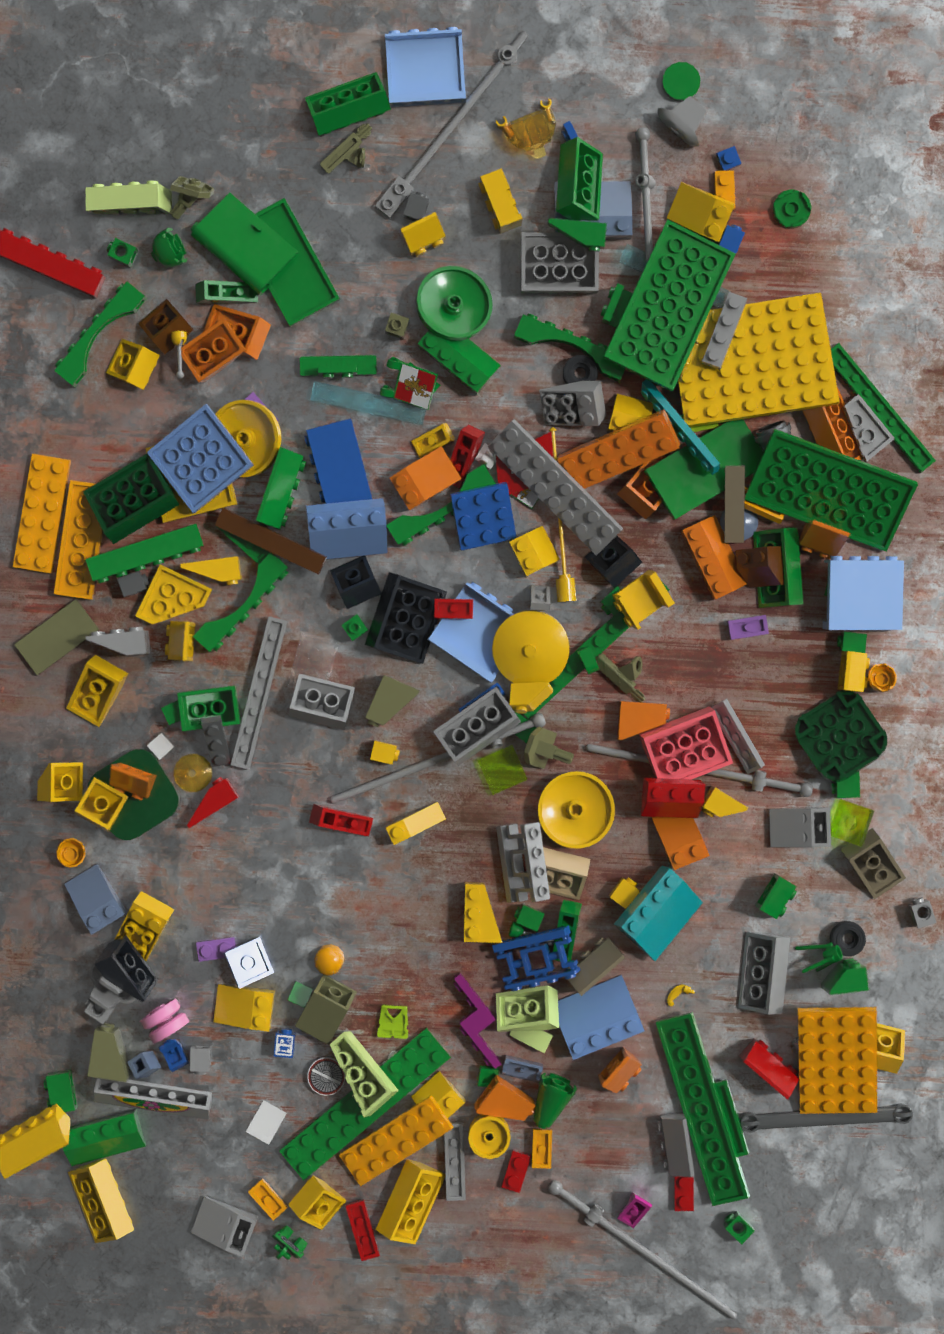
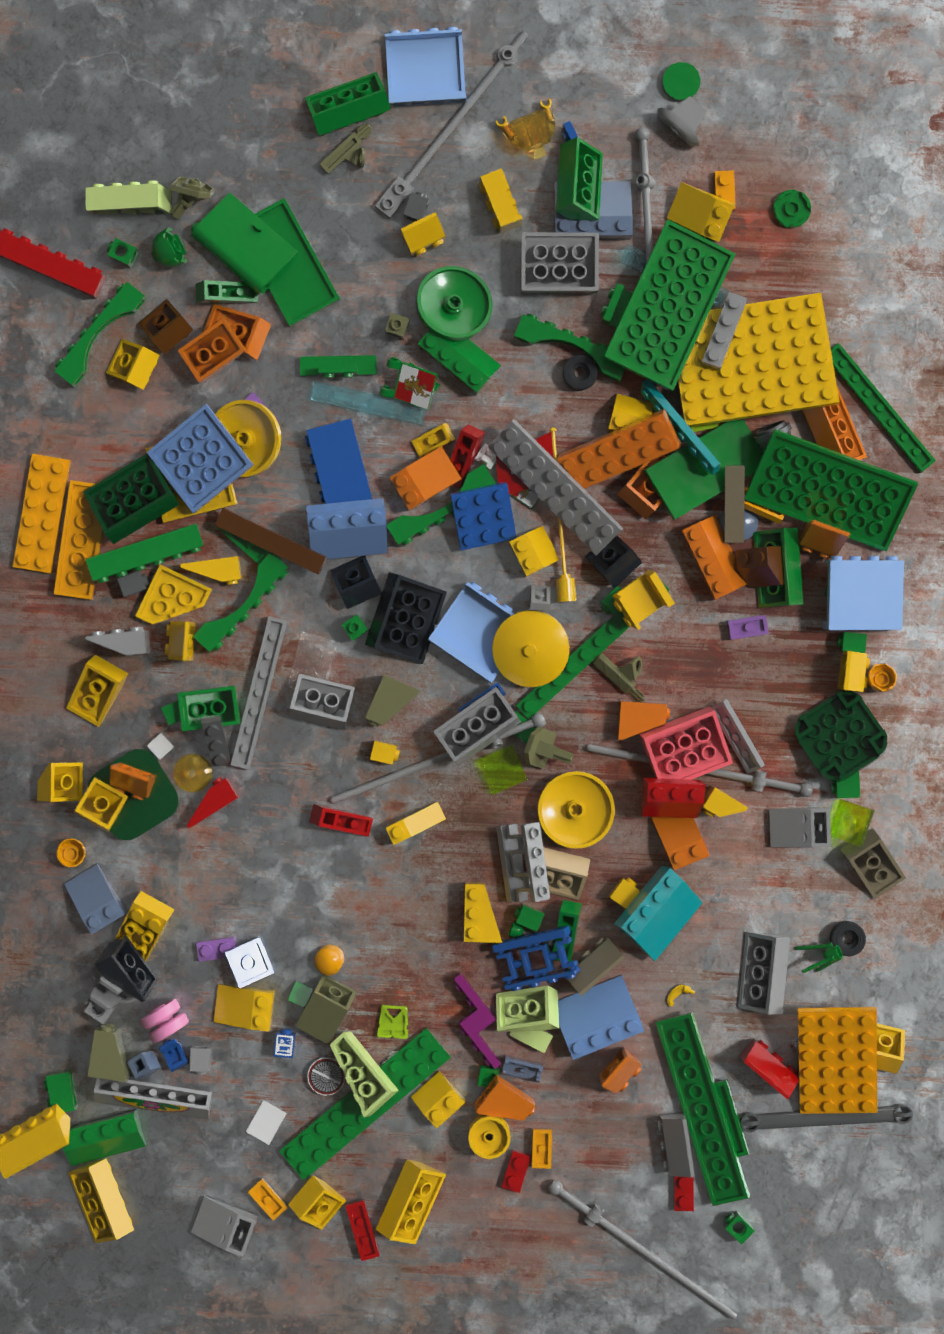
olive tile [14,599,100,675] -> none
hinge [171,331,187,379] -> none
green slope [256,447,306,530] -> none
green hips [272,1225,308,1260] -> none
light orange plate [339,1095,453,1187] -> none
red plate [434,599,473,619] -> none
light grey plate [444,1122,466,1201] -> none
yellow slope [510,682,553,714] -> none
green cone [533,1073,577,1129] -> none
light grey slope [539,381,606,426] -> none
green slope [548,218,607,252] -> none
green piece [577,646,600,675] -> none
dark pink slope [617,1192,652,1229] -> none
blue plate [716,146,742,171] -> none
blue brick [719,225,745,254] -> none
green slope [755,873,797,919] -> none
green slope [821,958,869,995] -> none
light grey wing [842,394,895,463] -> none
light grey brick [908,897,937,929] -> none

